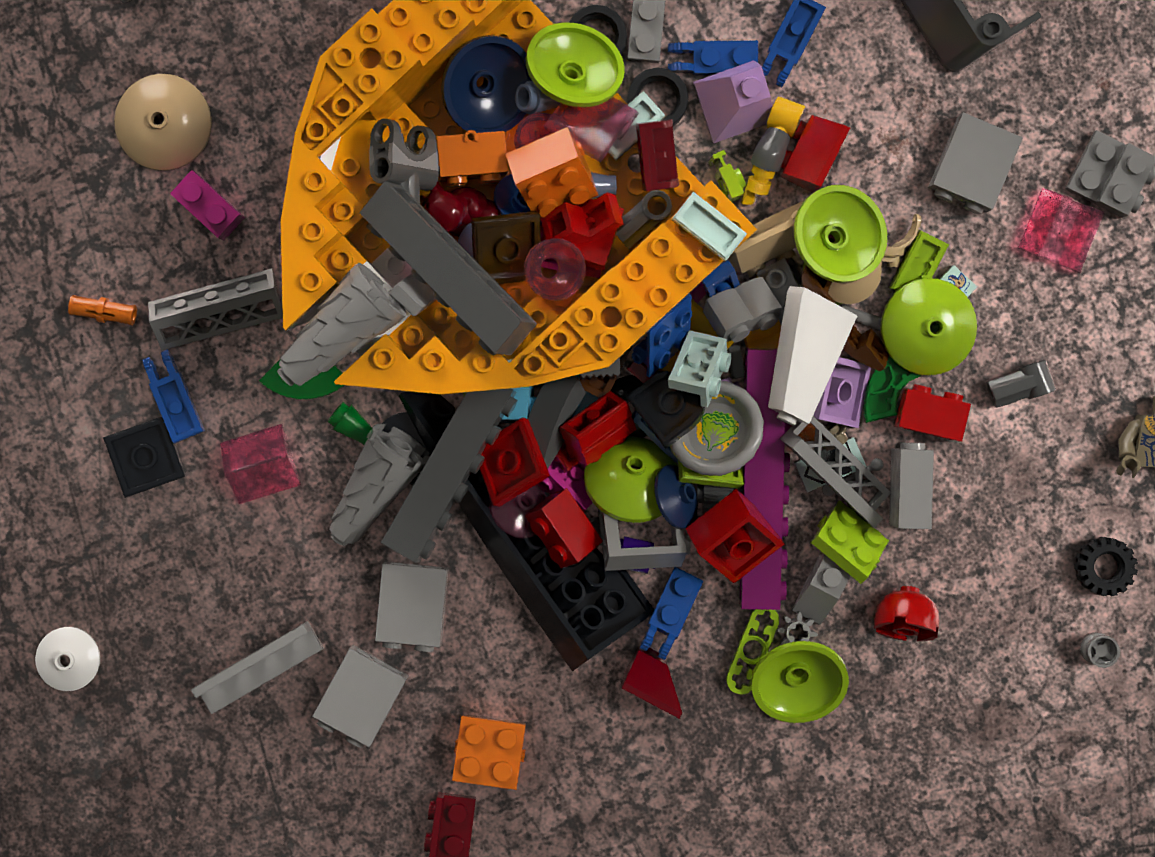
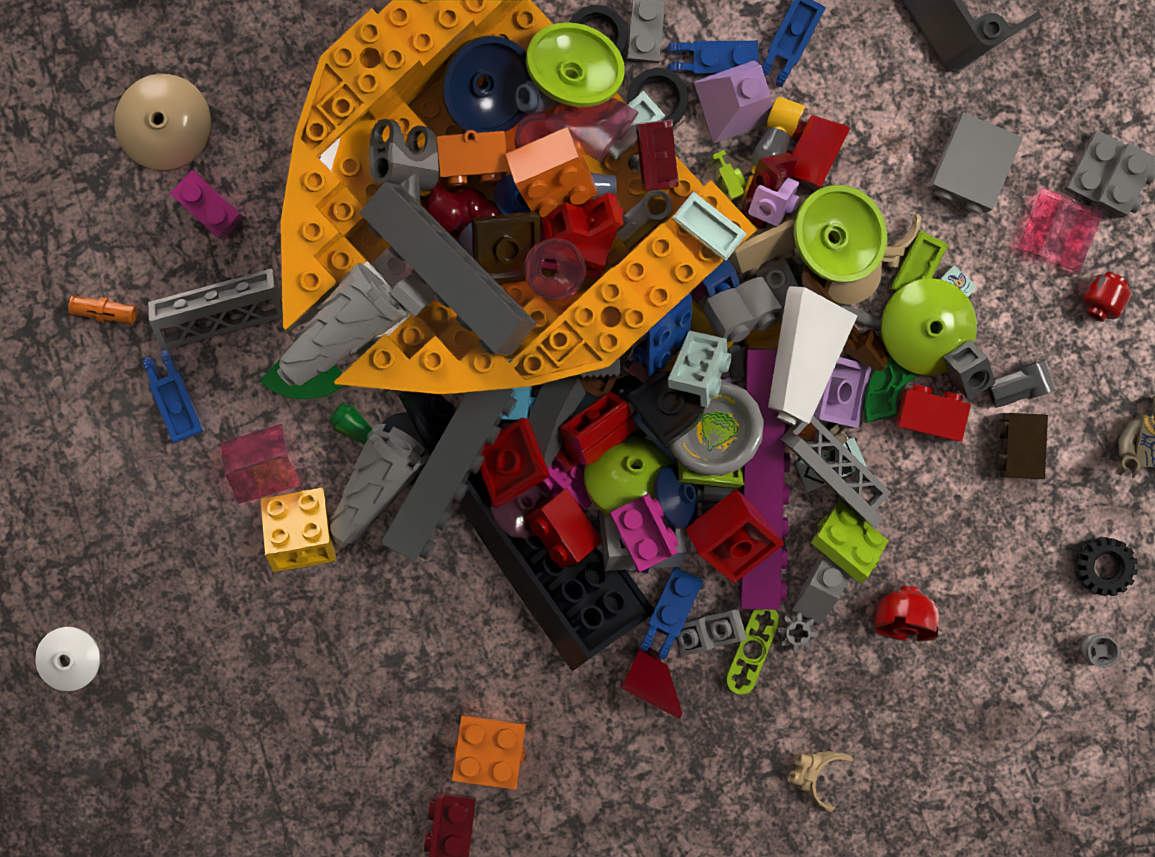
black tile [103,417,187,498] -> none
light grey fence [191,621,324,714] -> none
light grey brick [312,645,409,748] -> none
light grey brick [375,561,449,652] -> none
lime dish [751,641,849,723] -> none
light grey hinge [822,458,884,496] -> none
light grey brick [889,442,934,529] -> none
none -> yellow bracket [261,488,337,573]
none -> dark pink bracket [609,494,679,573]
none -> light grey slope [676,608,747,656]
none -> dark red bracket [741,153,797,229]
none -> lavender bracket [748,177,800,227]
none -> tan helmet [788,751,853,812]
none -> dark grey brick [943,340,995,400]
none -> dark brown brick [995,413,1048,479]
none -> red head [1082,272,1131,322]

